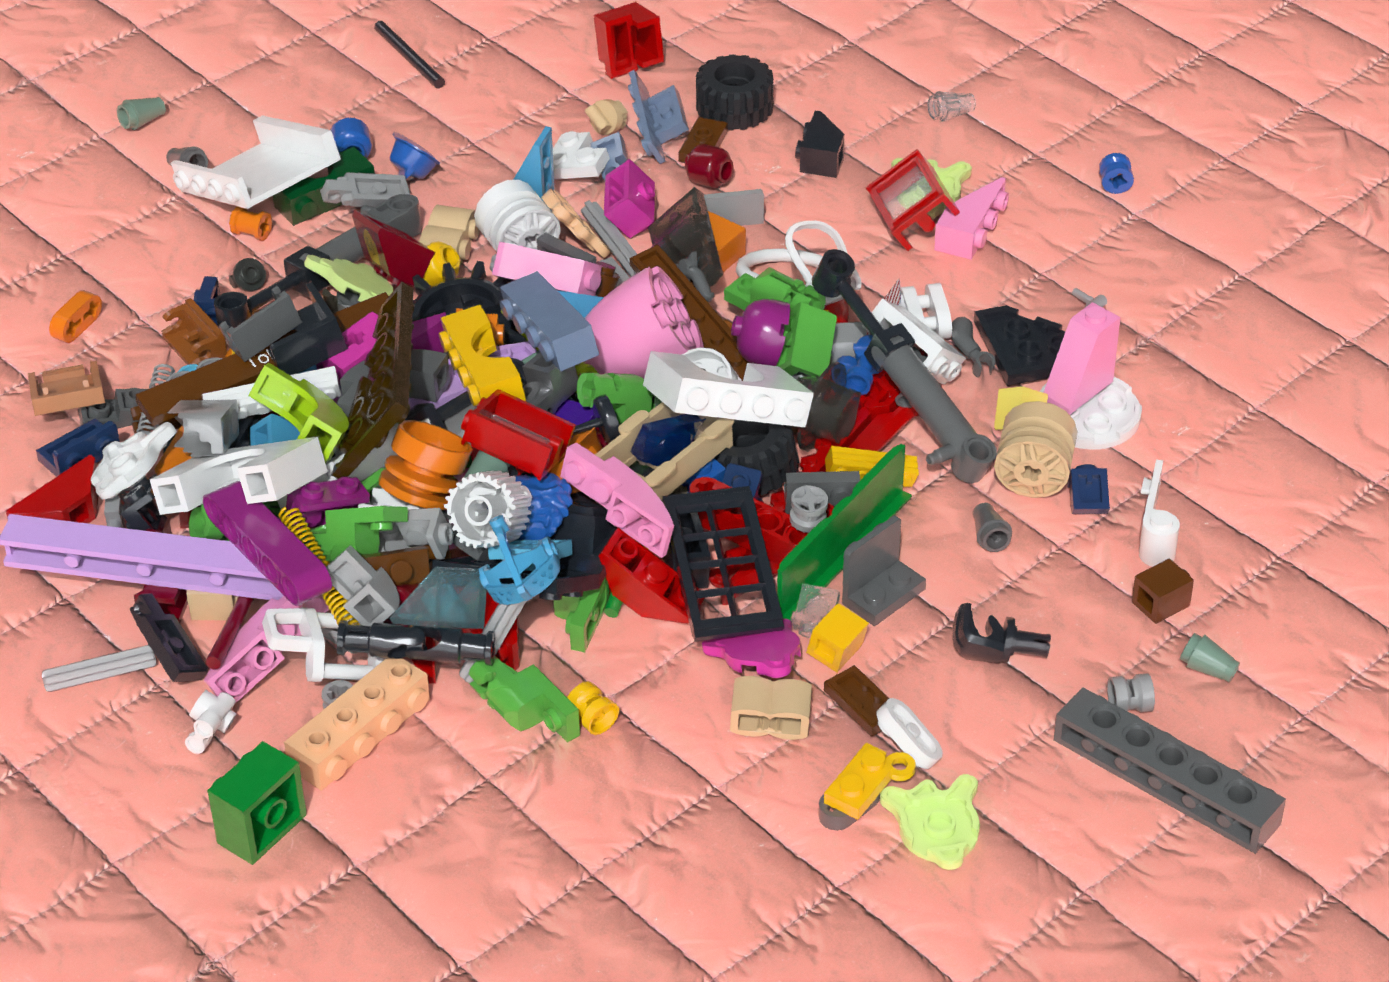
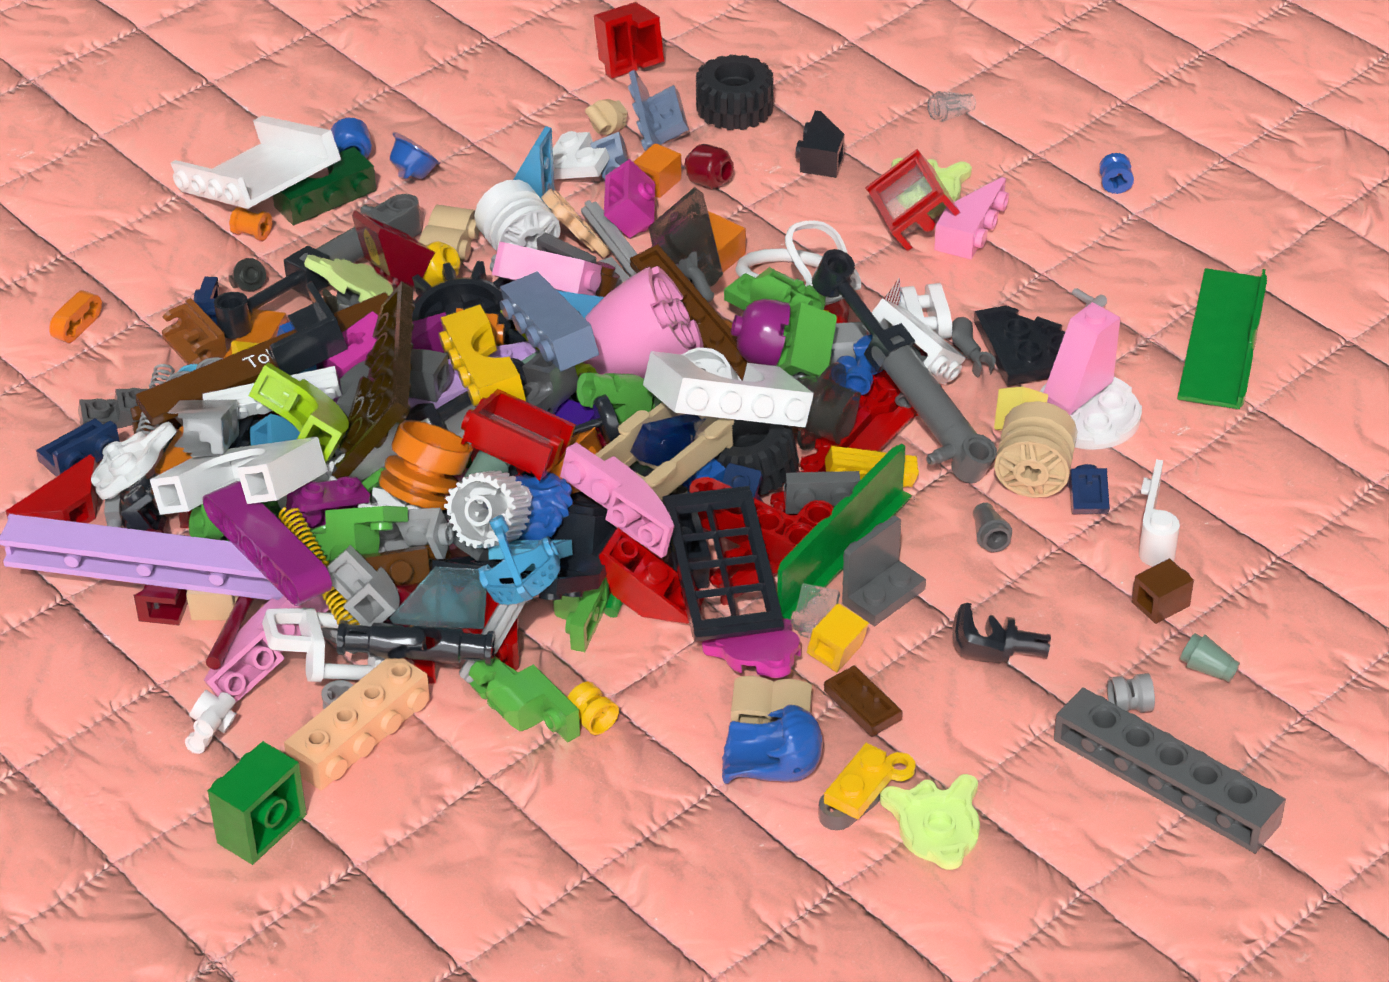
nougat container [28,361,105,416] -> none
axle [42,645,156,692] -> none
sand green cone [117,97,166,130] -> none
black hinge [130,594,208,682] -> none
dark grey cone [166,146,208,168] -> none
dark grey hinge [219,286,302,362] -> none
light grey hinge [320,173,410,207] -> none
black bar [374,20,445,89] -> none
reddish brown plate [678,117,728,163] -> none
light grey panel [695,189,764,230] -> none
light grey wheel [790,485,828,532] -> none
white plate [877,698,943,769] -> none
none -> orange panel [633,144,681,199]
none -> blue piece [722,705,822,784]
none -> green piece [1177,268,1267,409]

